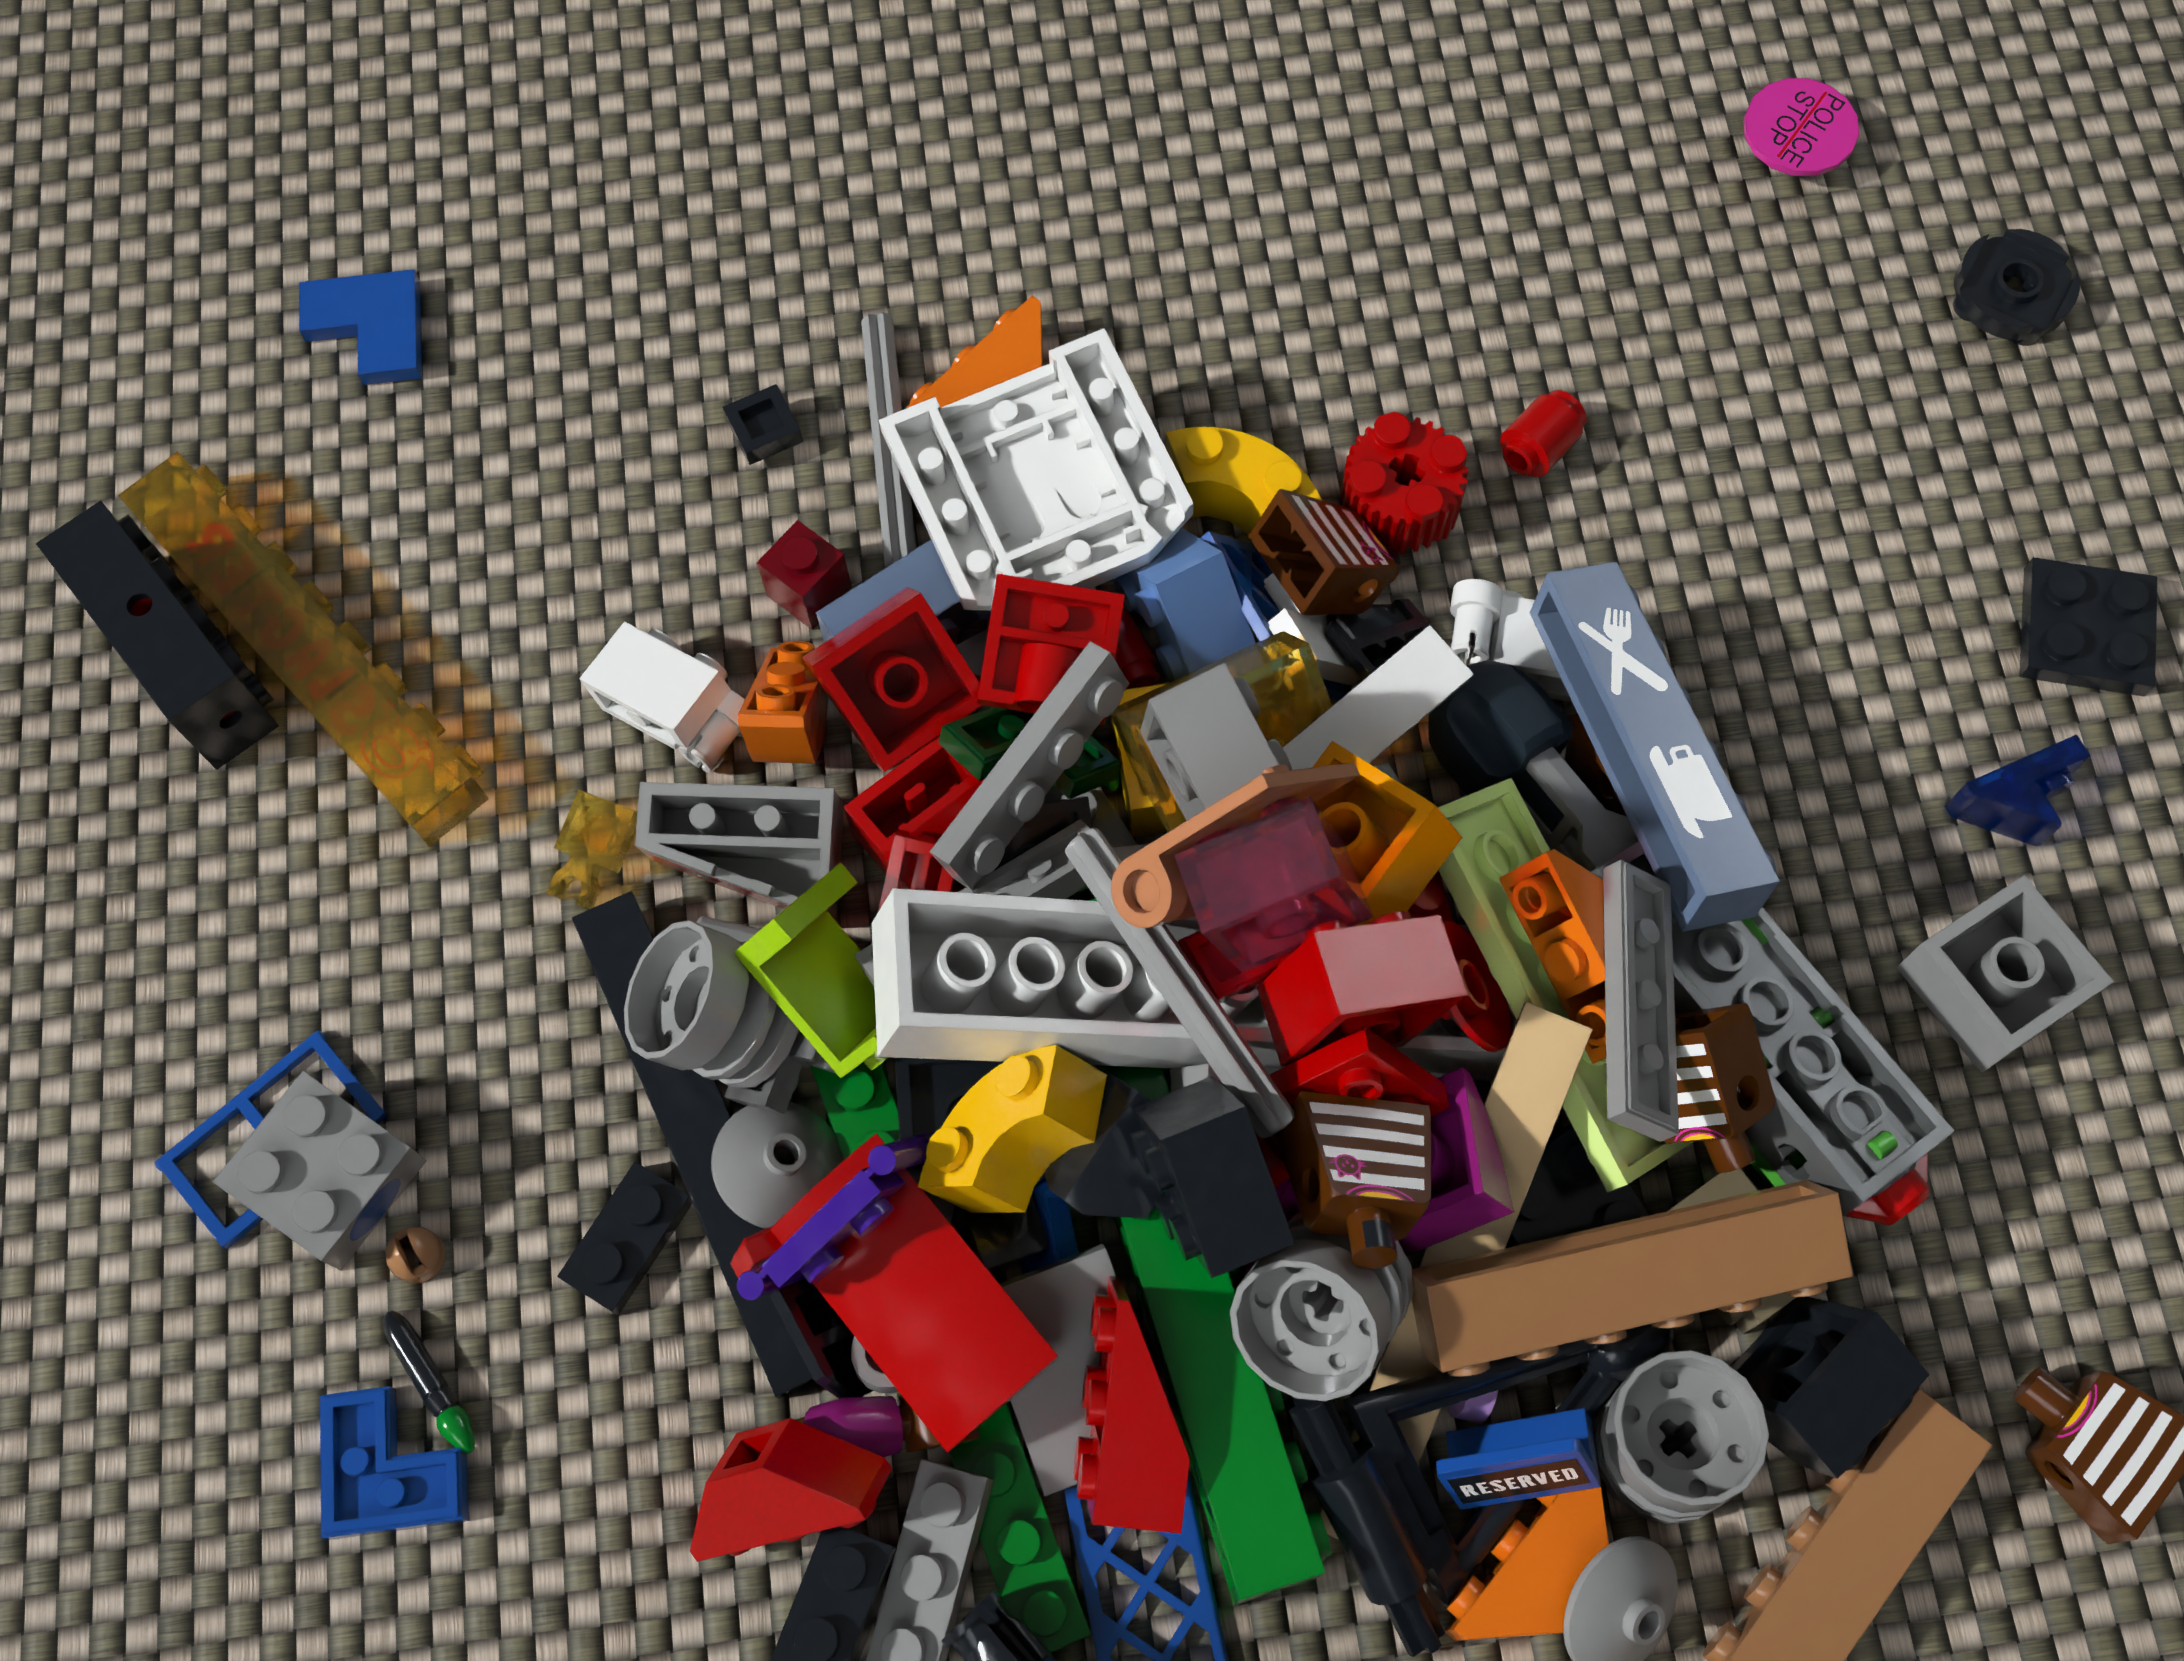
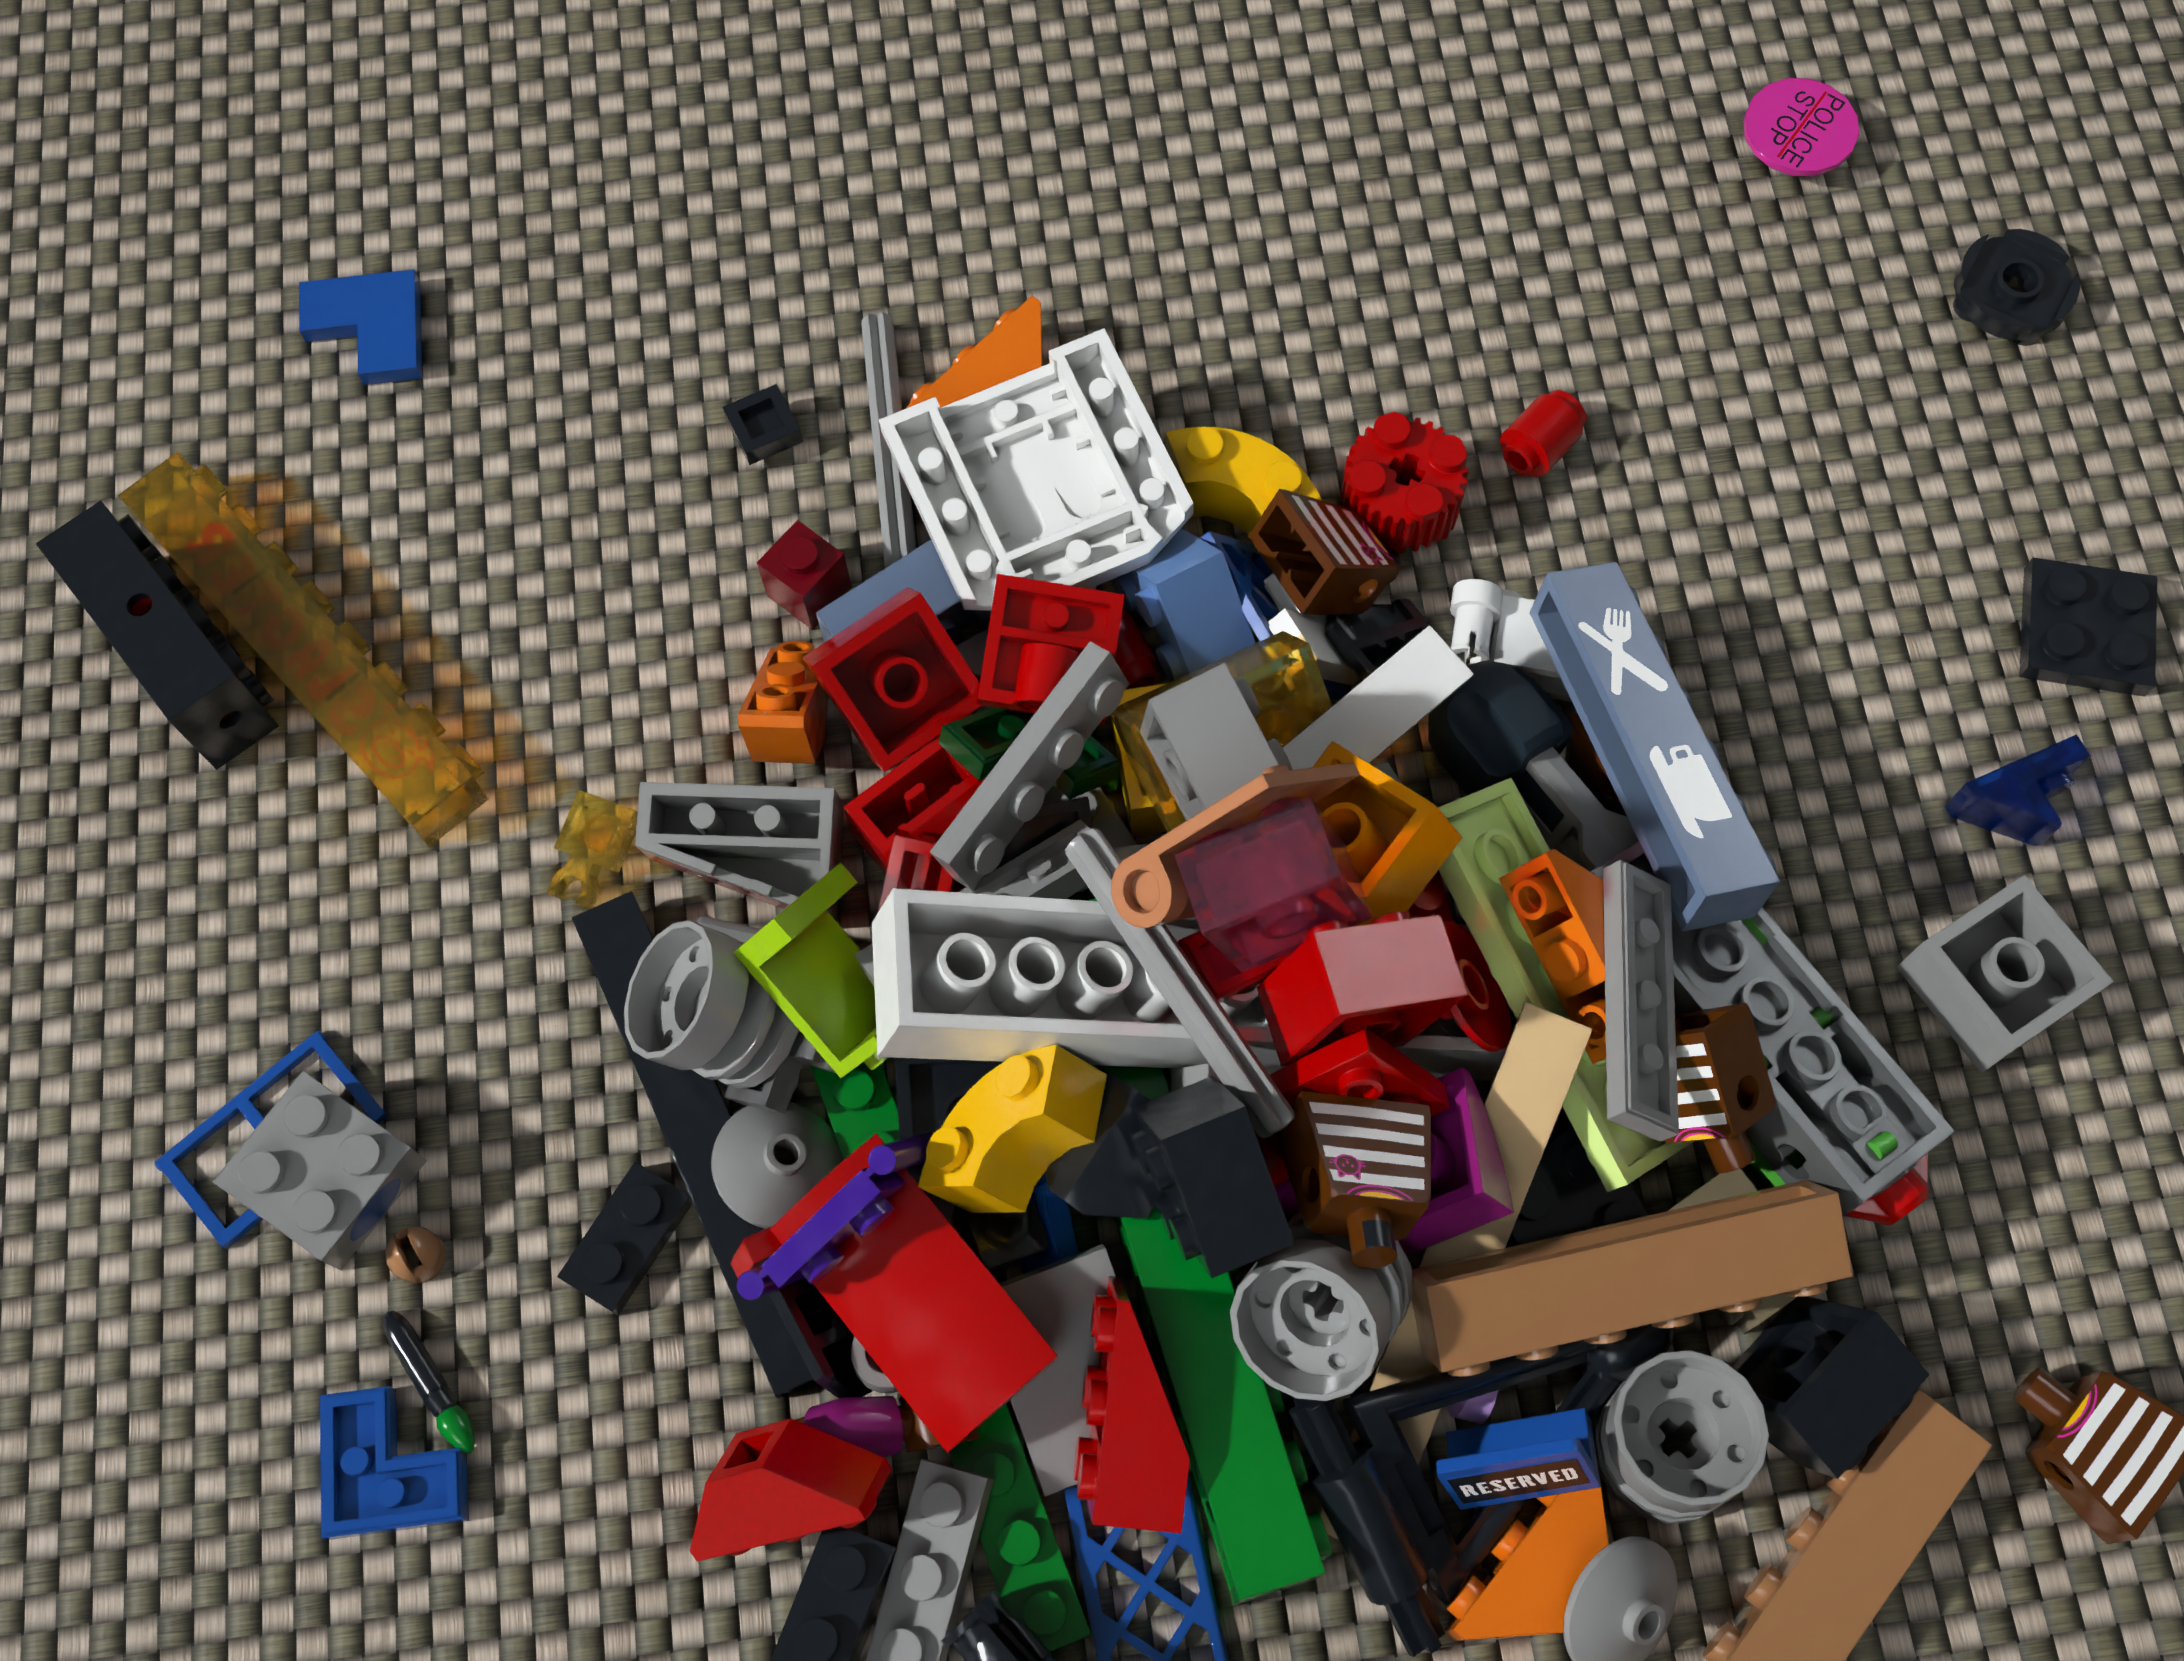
white hinge [579,621,745,773] -> none

